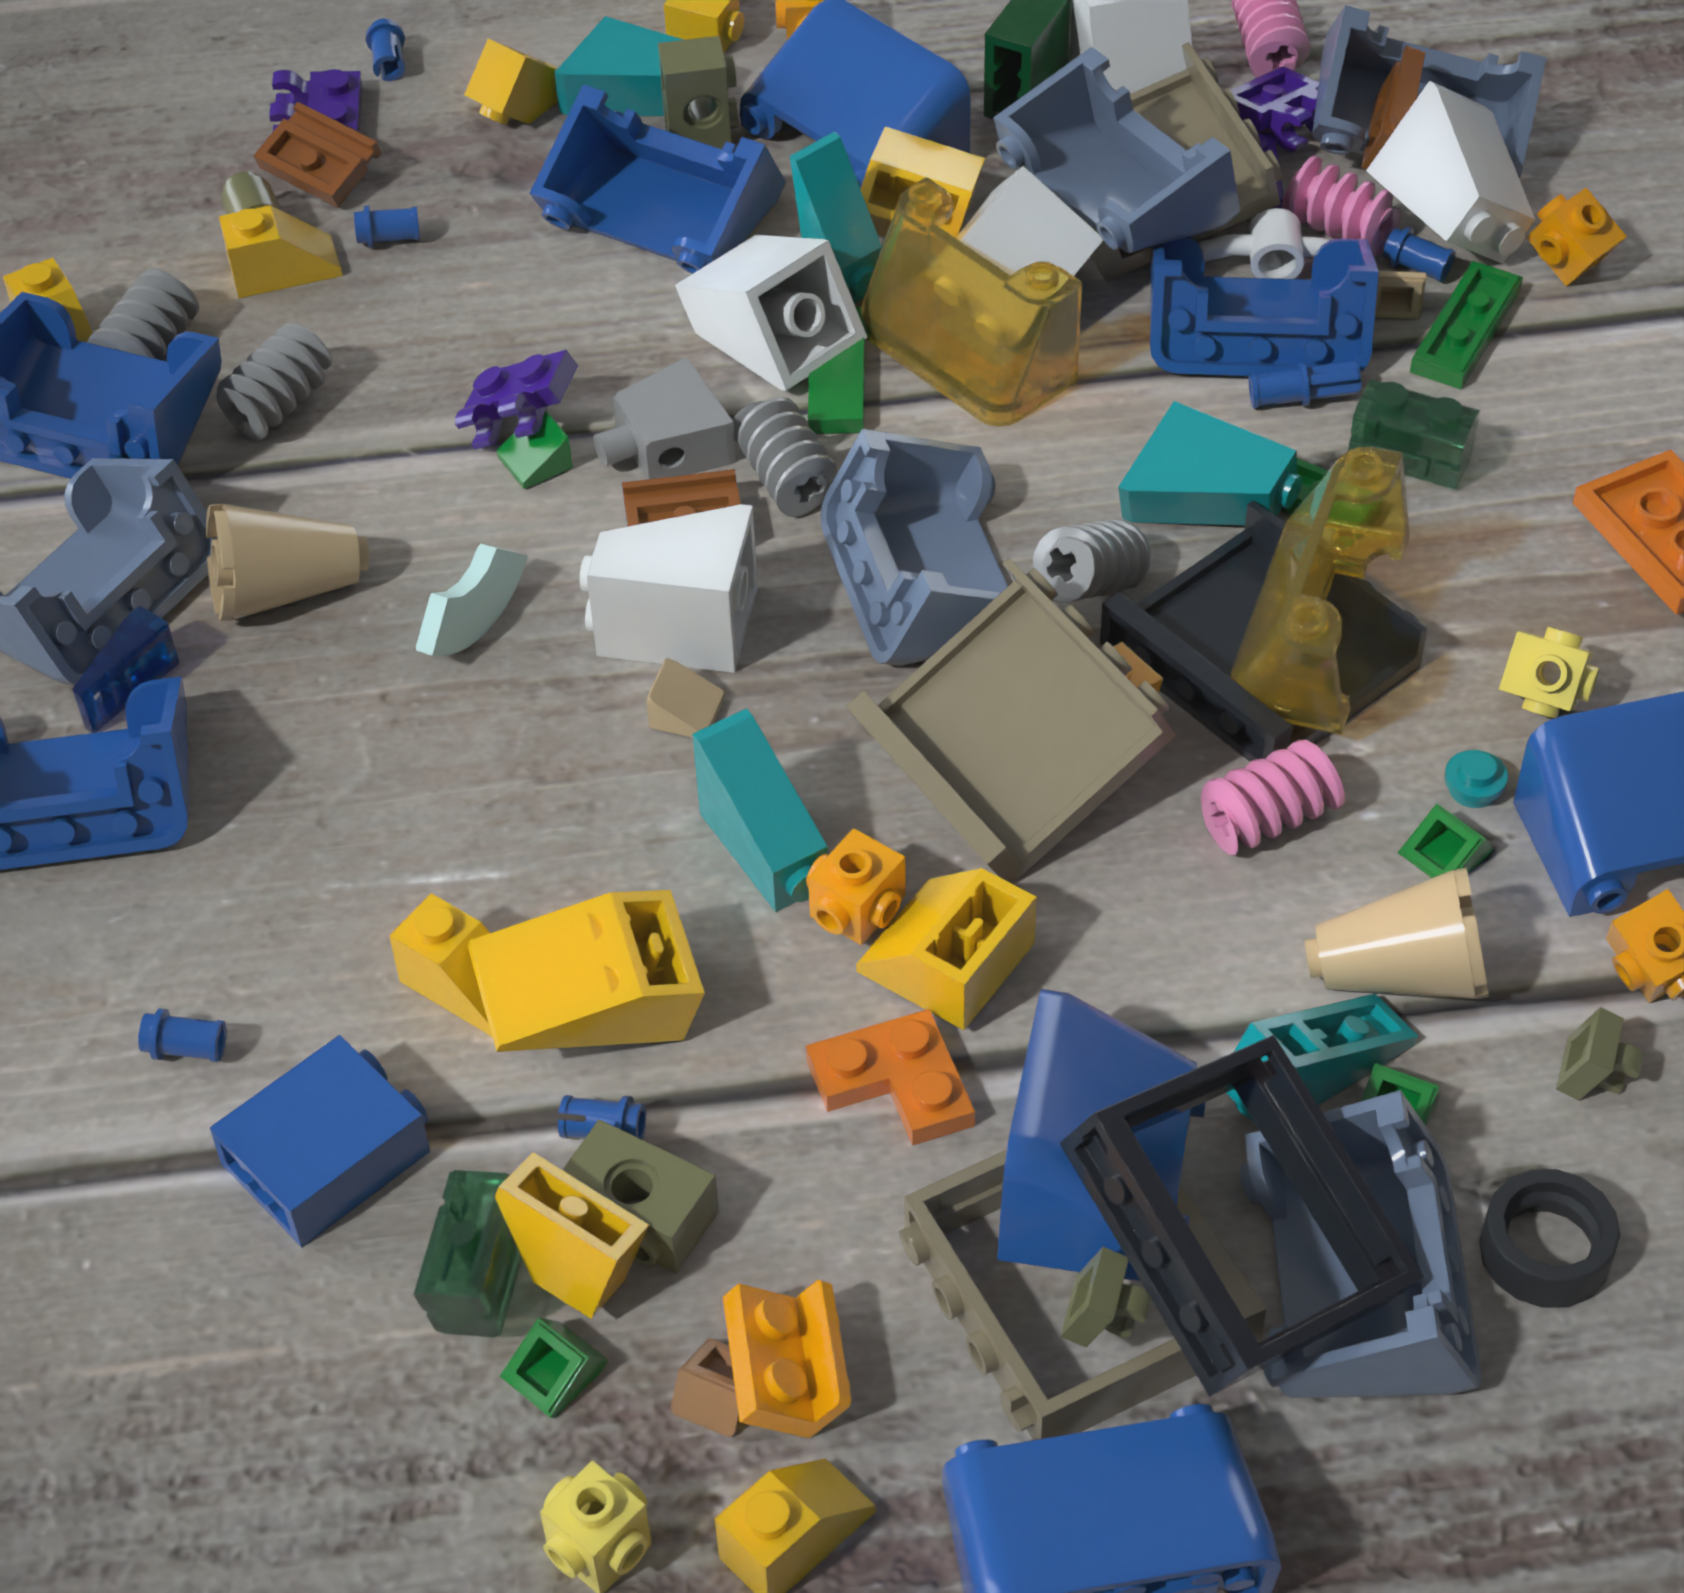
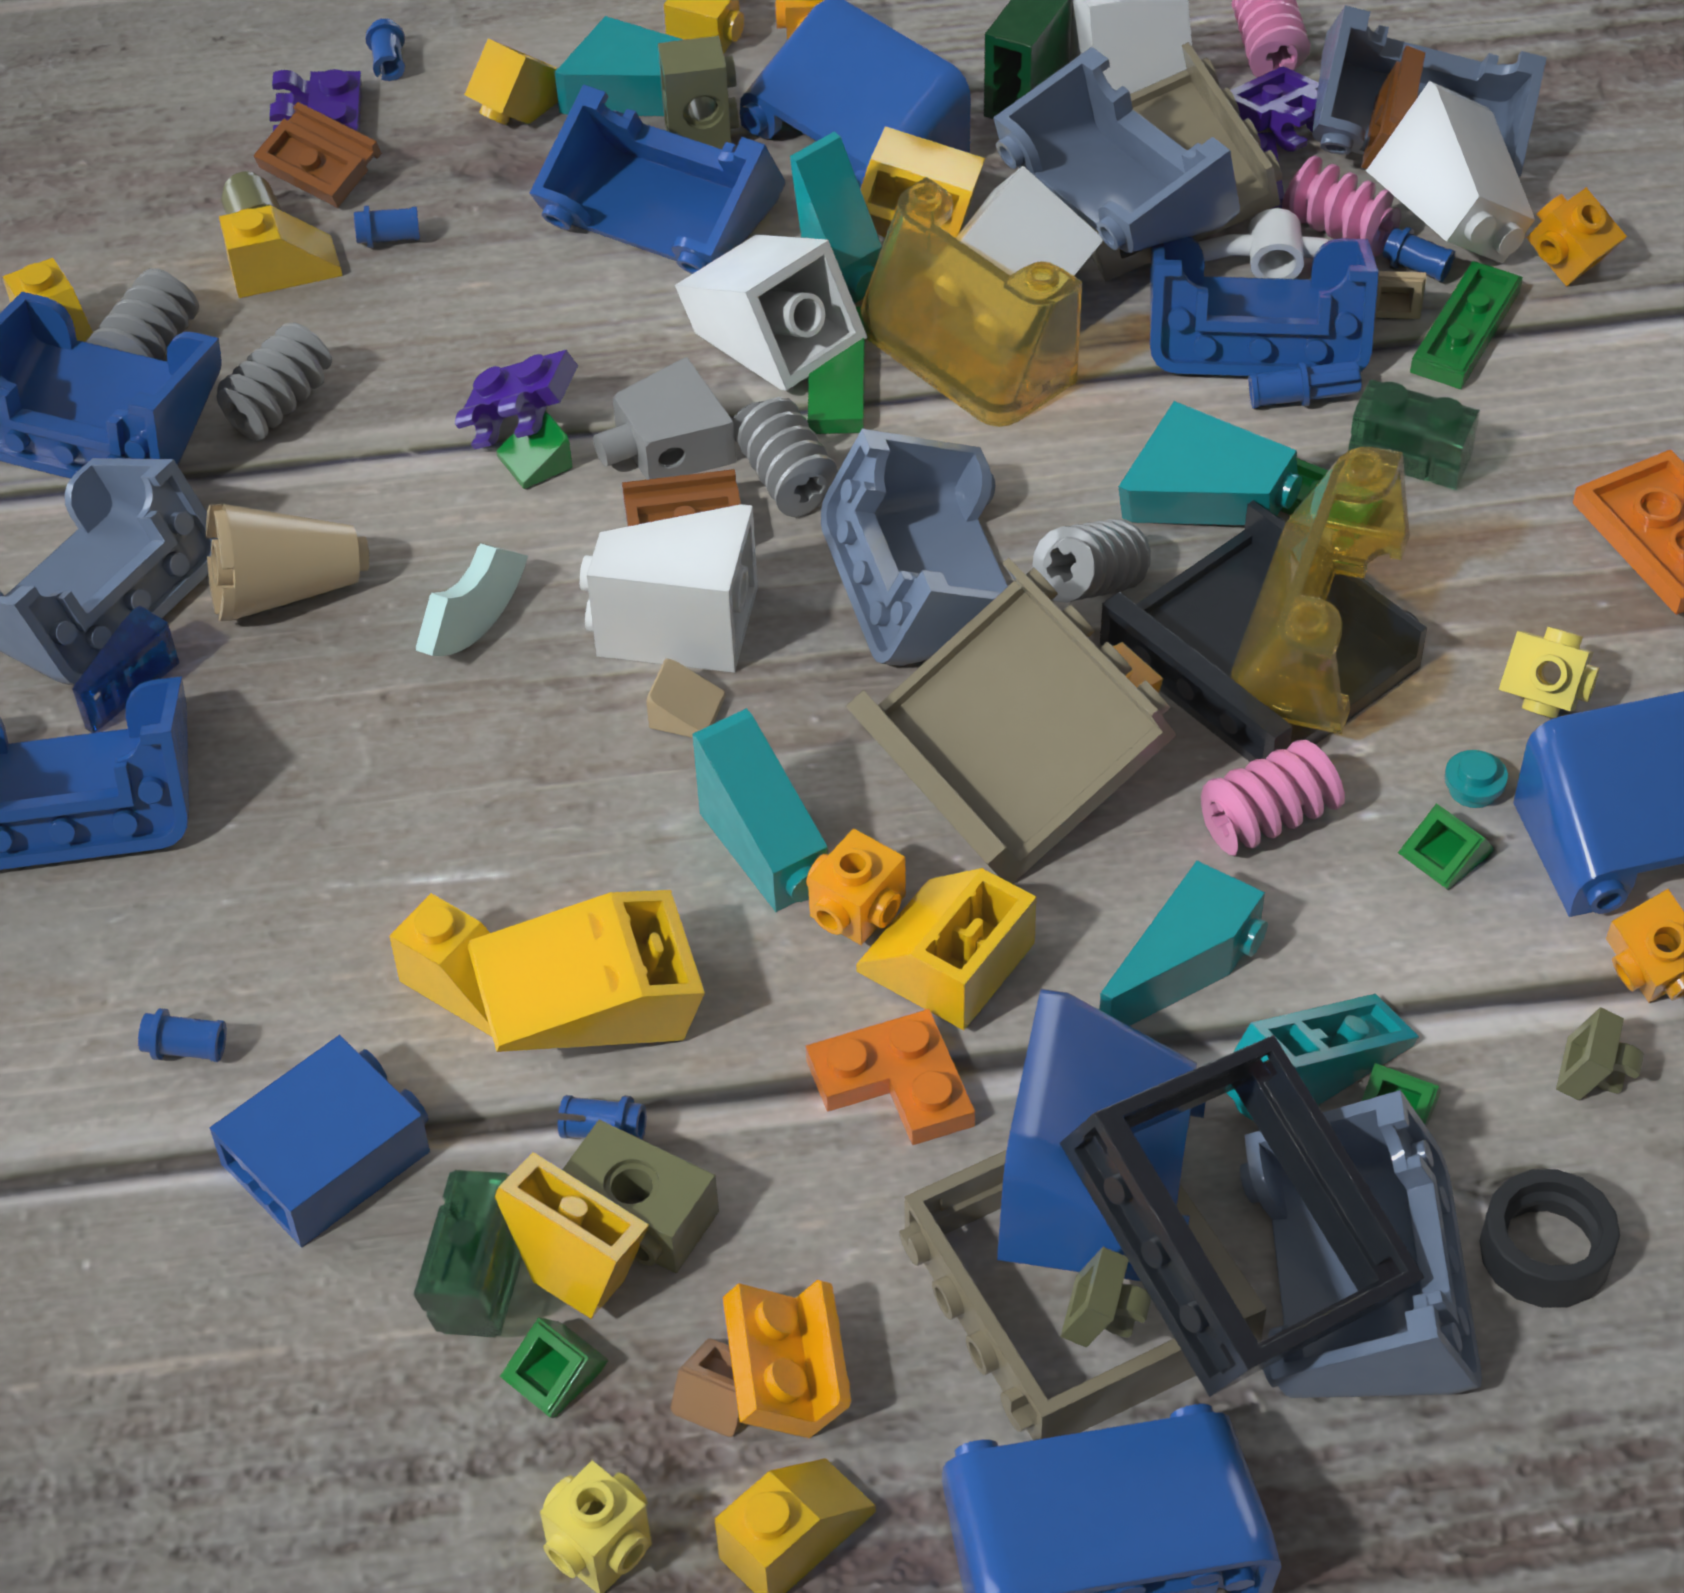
tan cone [1304,868,1489,999] -> none
none -> teal slope [1099,860,1268,1026]

